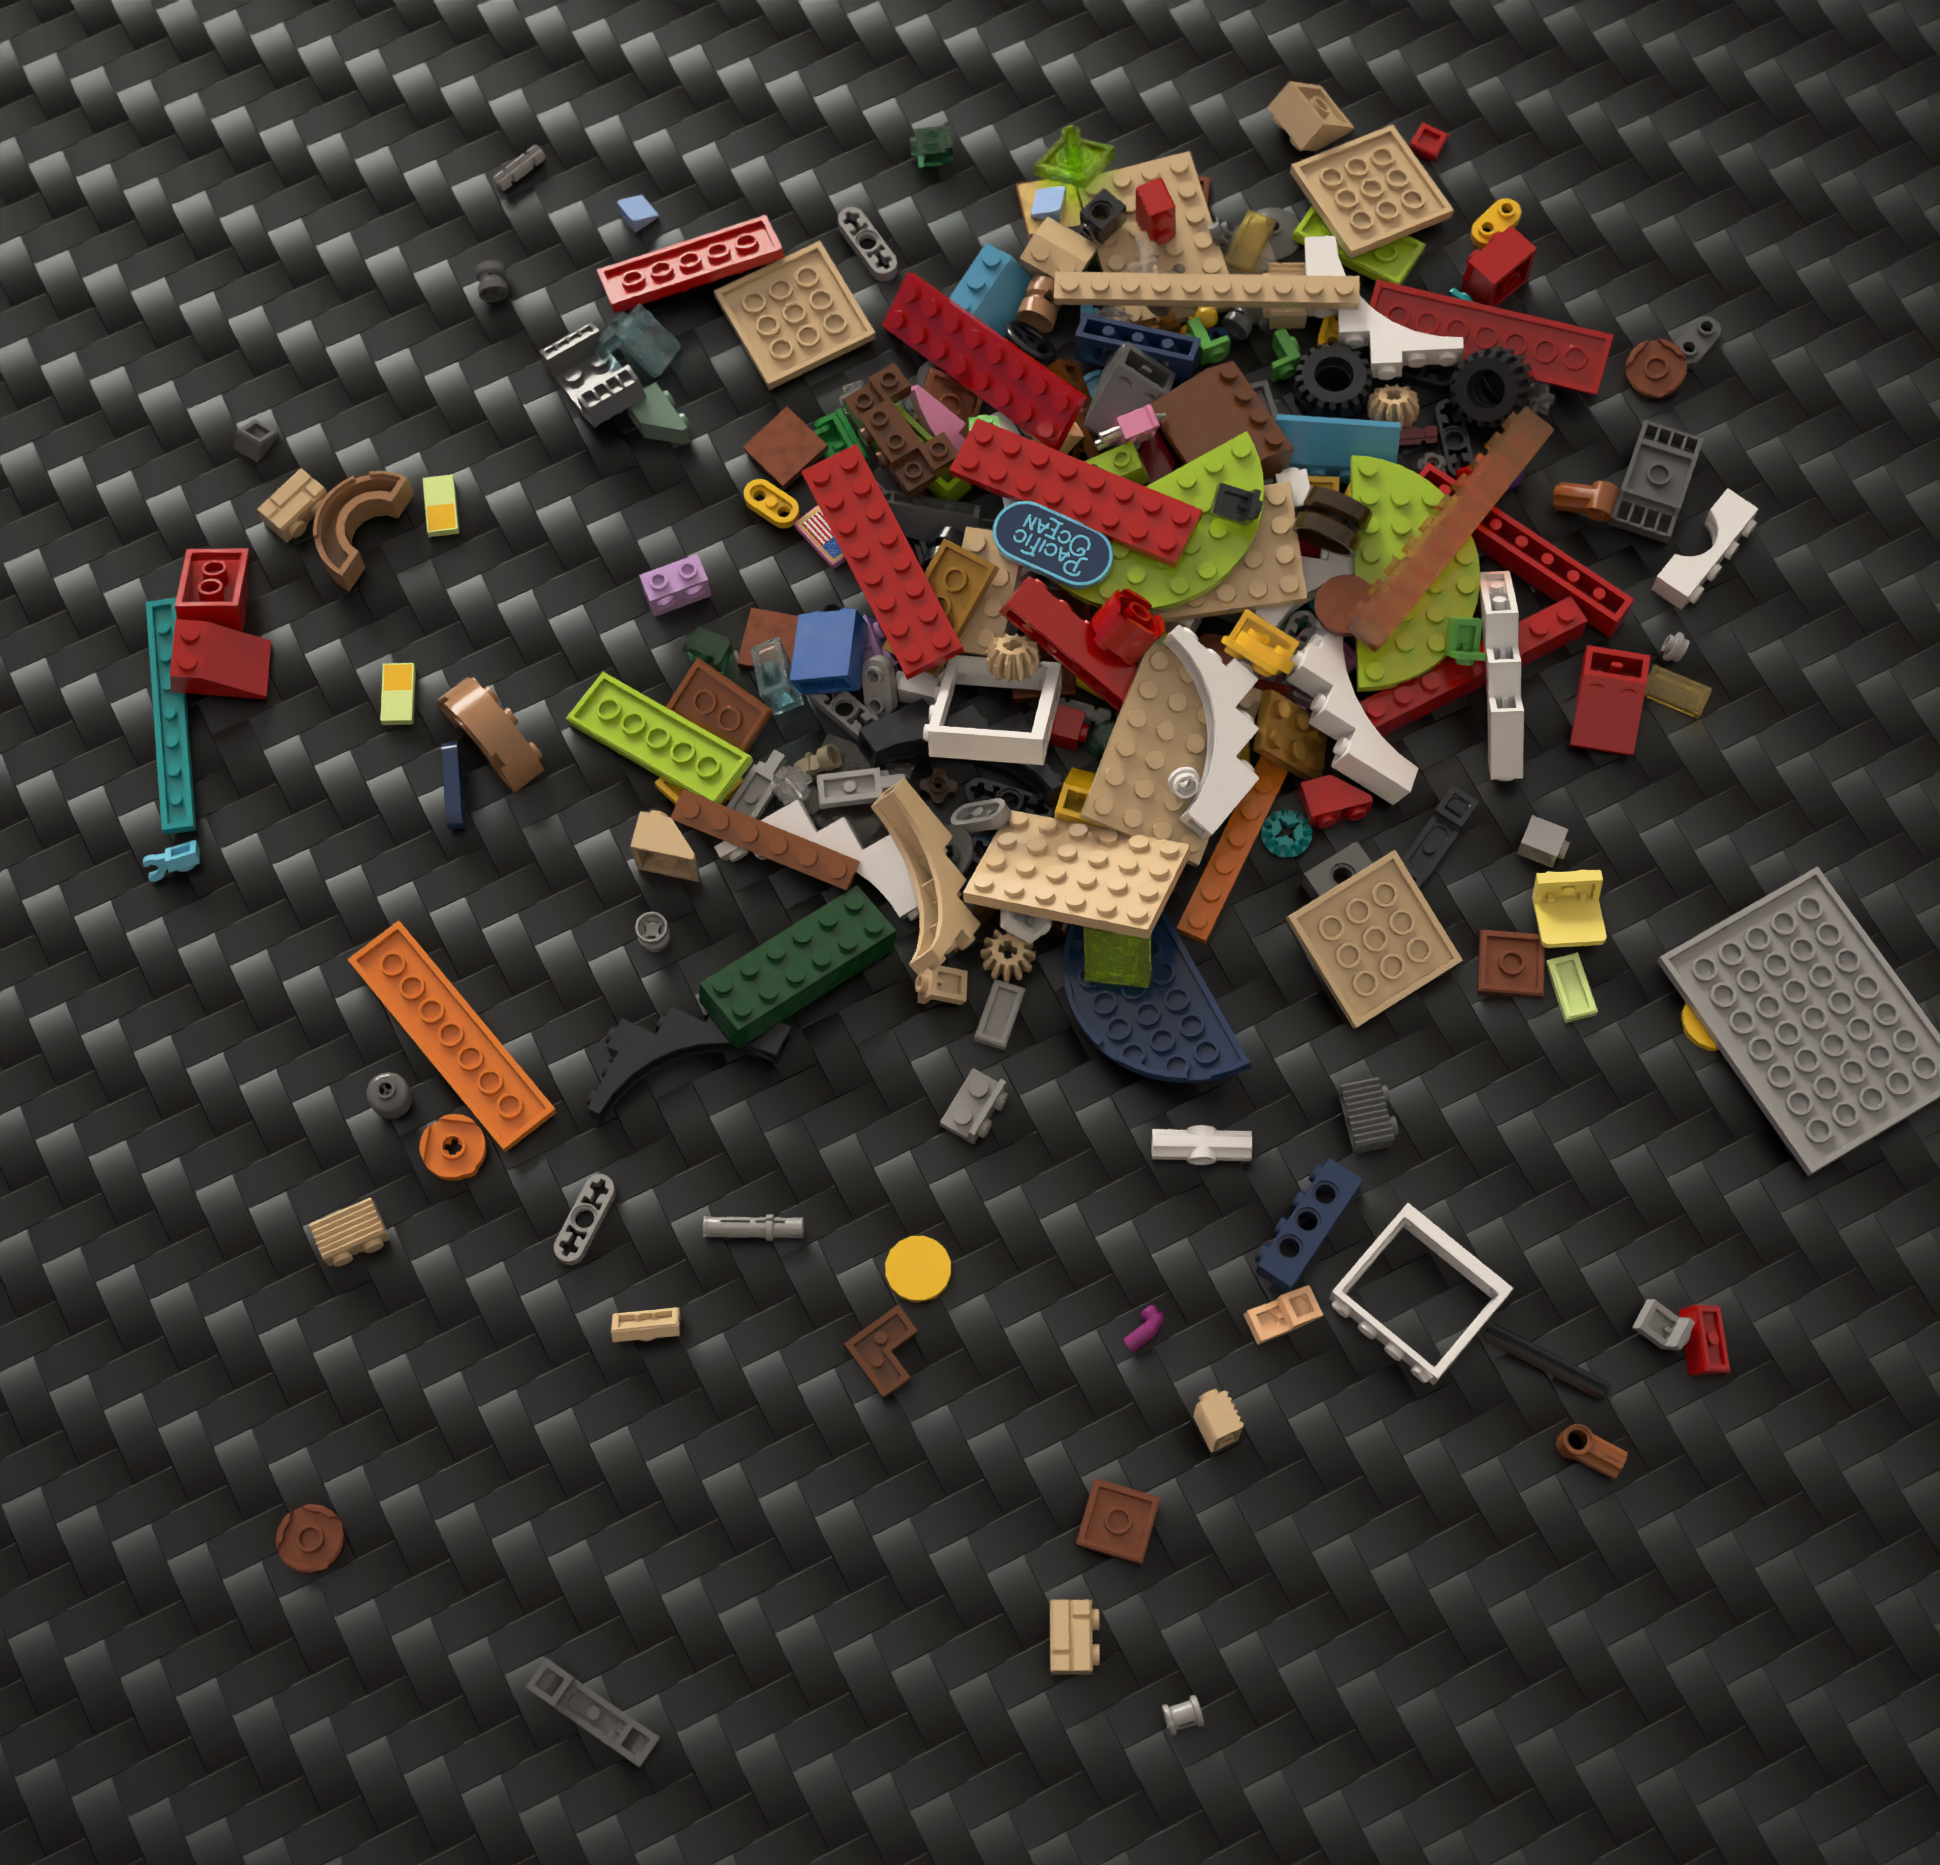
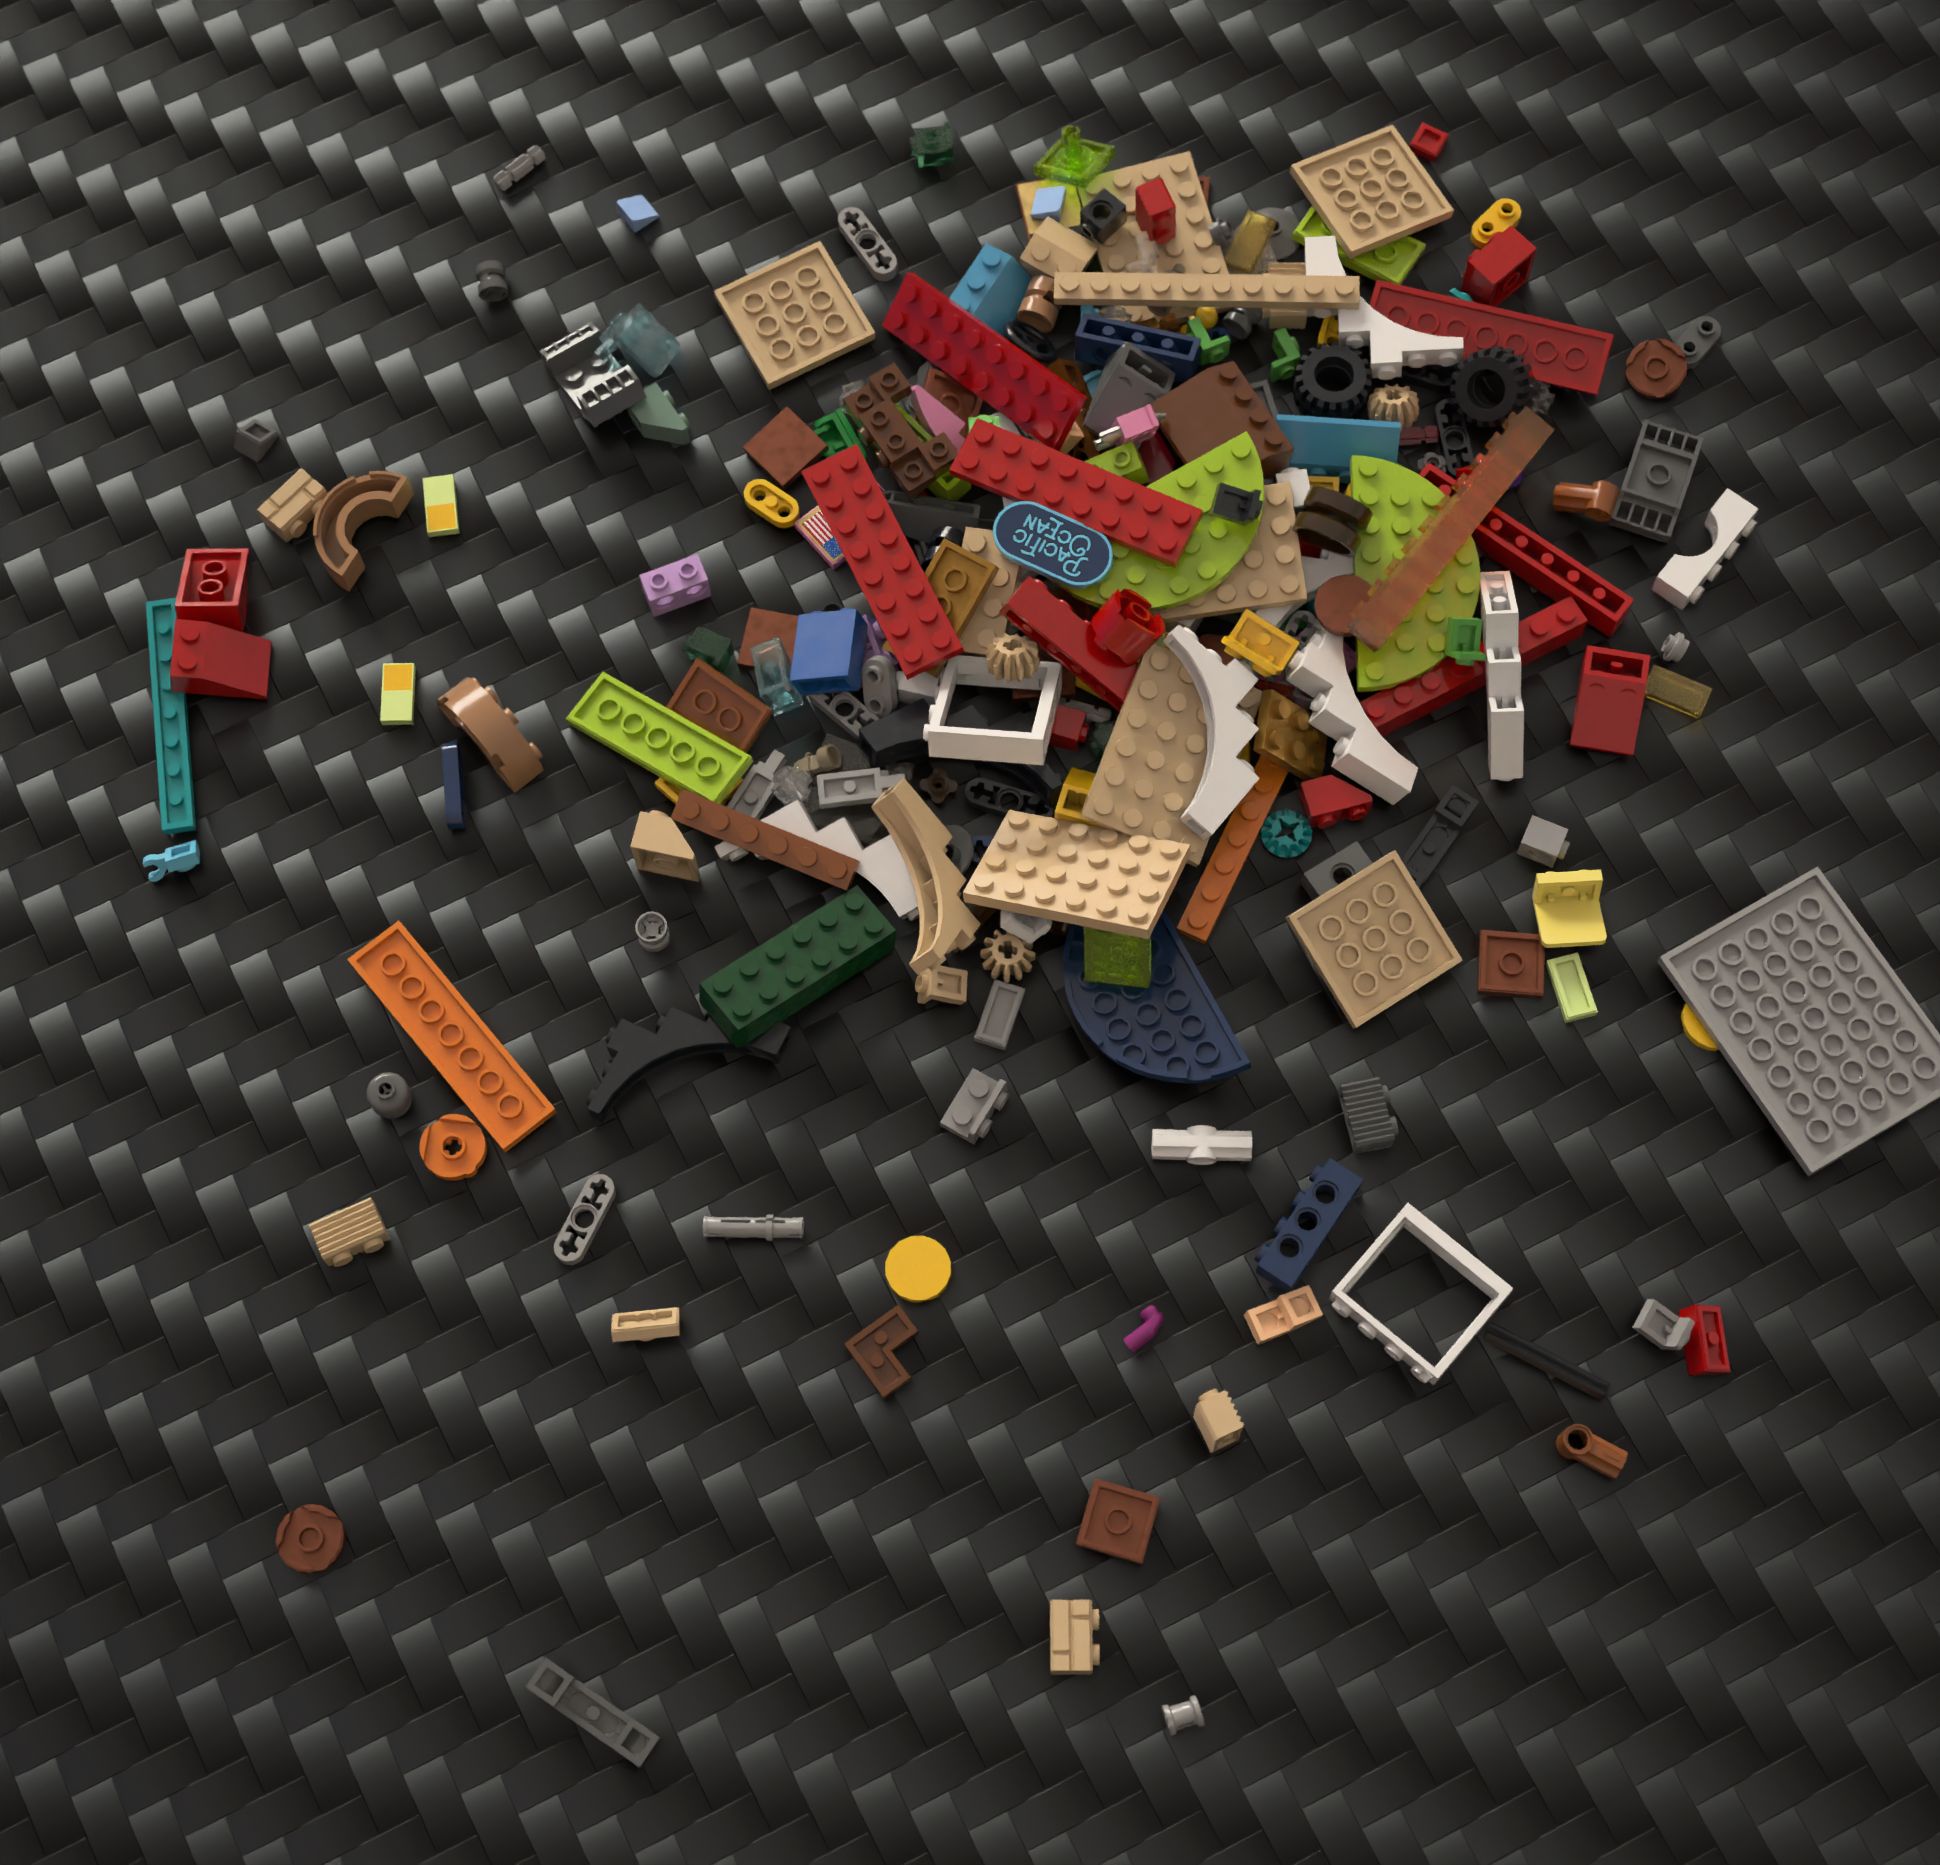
red plate [597,215,785,313] -> none
light grey plate [950,798,1011,834] -> none
white plate [1168,767,1200,798] -> none
yellow plate [1235,628,1296,675] -> none
tan slope [1267,81,1354,152] -> none

